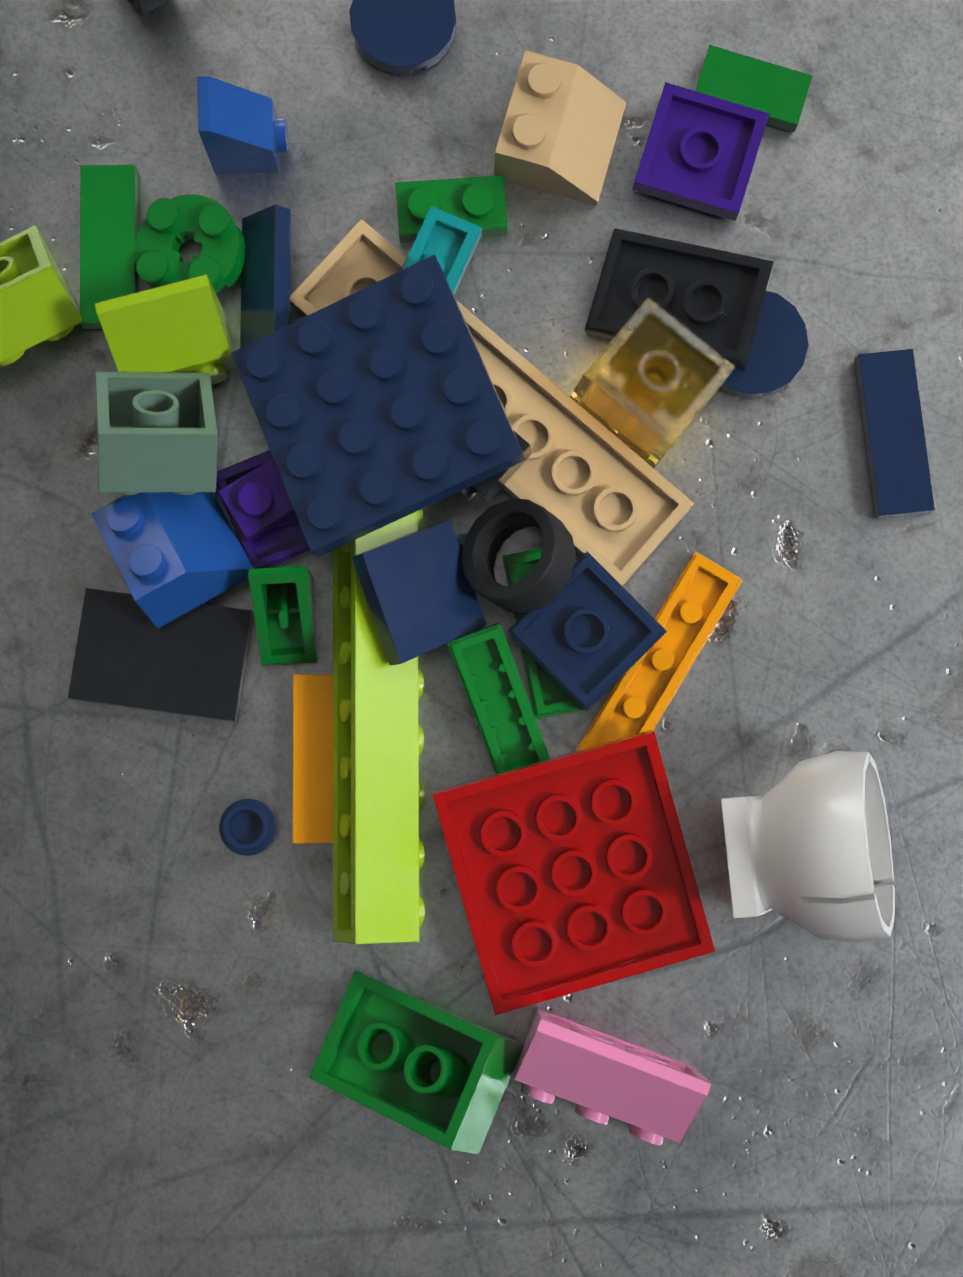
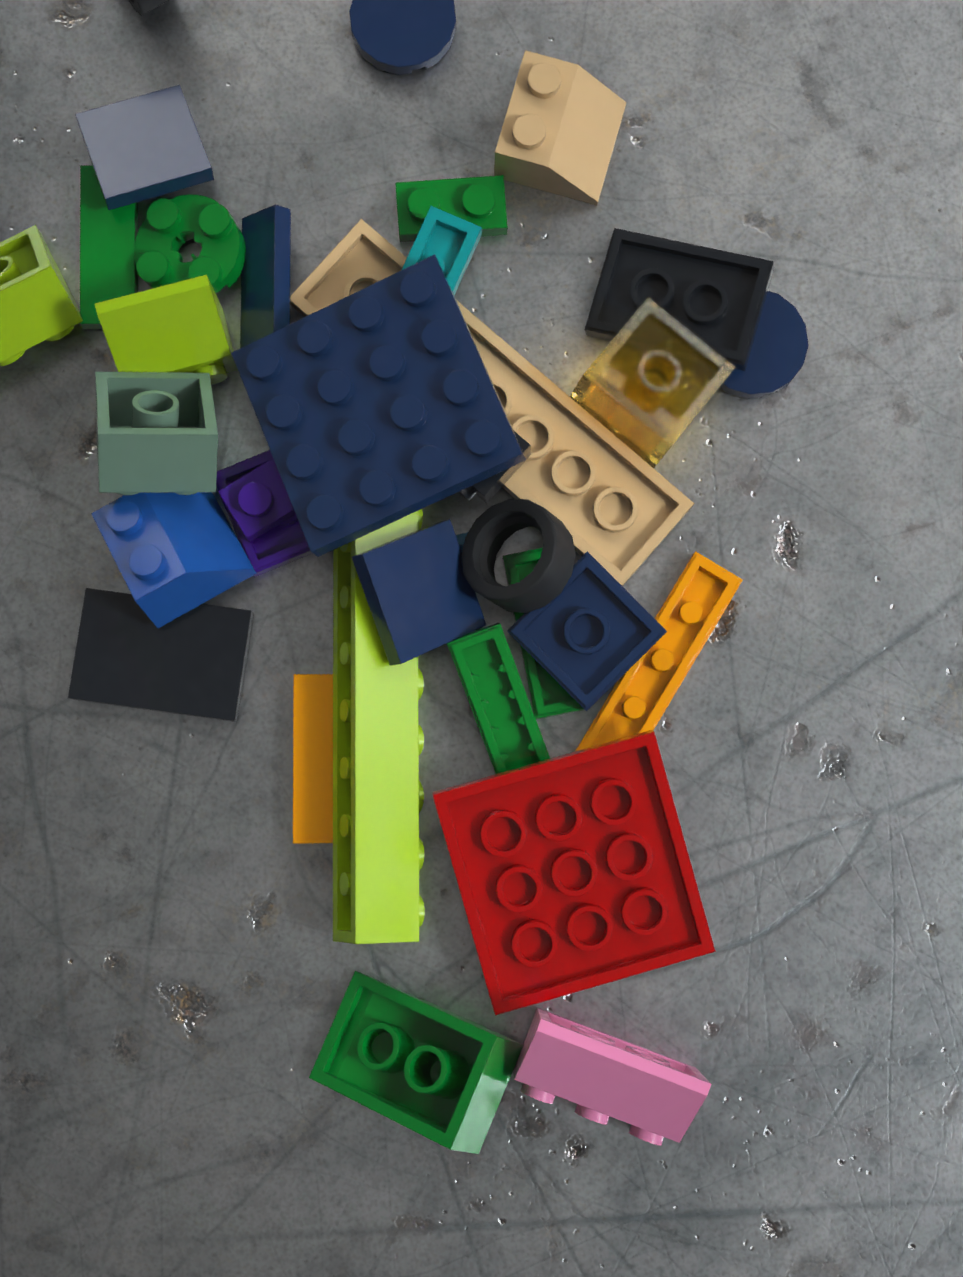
blue slope [197,76,289,174] -> none
dark blue plate [219,799,277,856] -> none
green slope [248,566,317,665] -> none
dark purple plate [632,82,769,221] -> none
green tile [695,45,812,132] -> none
white plate [721,751,895,943] -> none
dark blue tile [854,349,935,519] -> none
none -> tile [75,84,214,210]

